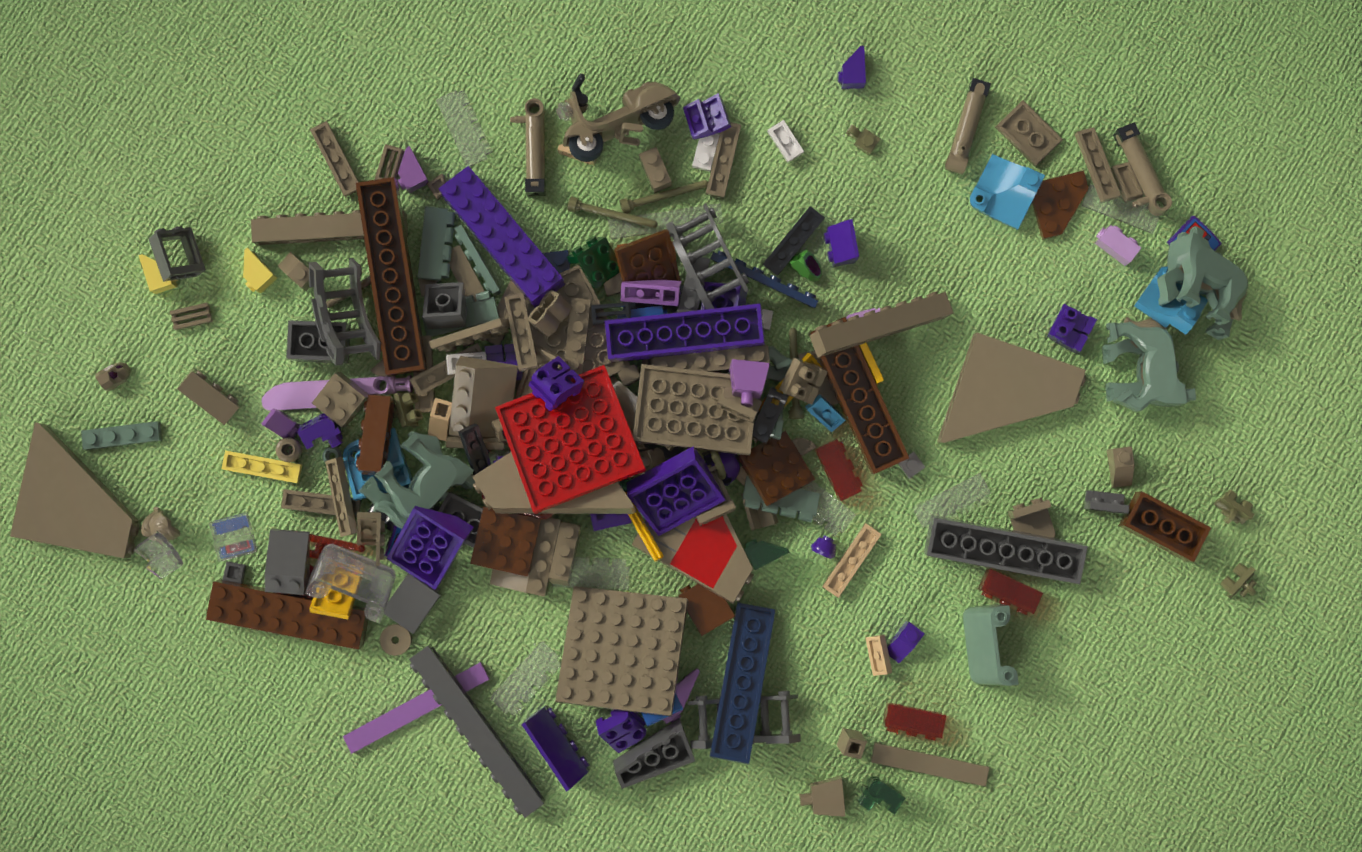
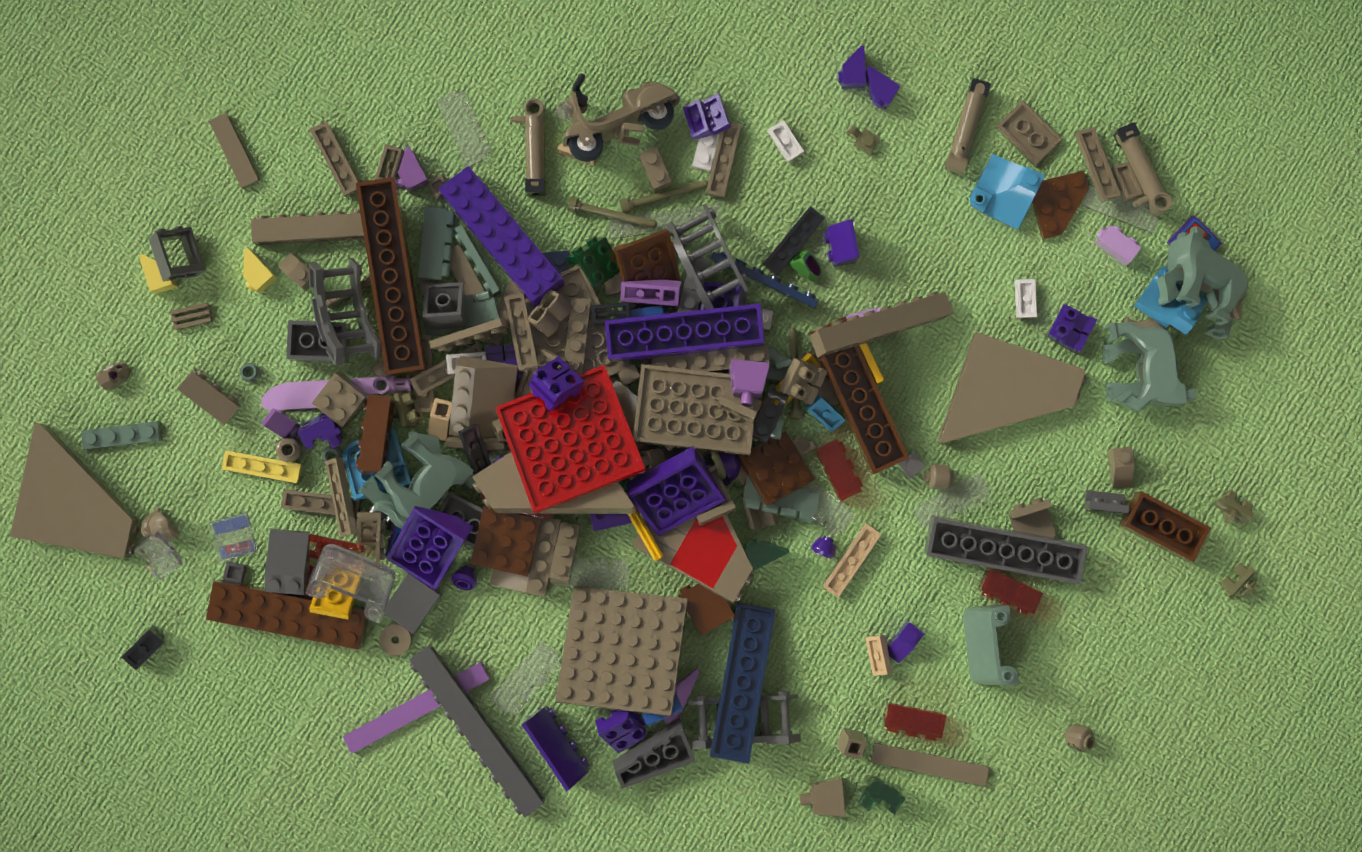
none -> black hinge [121,625,165,670]
none -> dark tan tile [209,113,260,189]
none -> sand green plate [240,363,260,382]
none -> dark purple cone [451,566,477,591]
none -> dark purple slope [866,66,900,109]
none -> dark tan head [924,464,954,490]
none -> white plate [1015,279,1037,318]
none -> dark tan head [1064,723,1095,752]

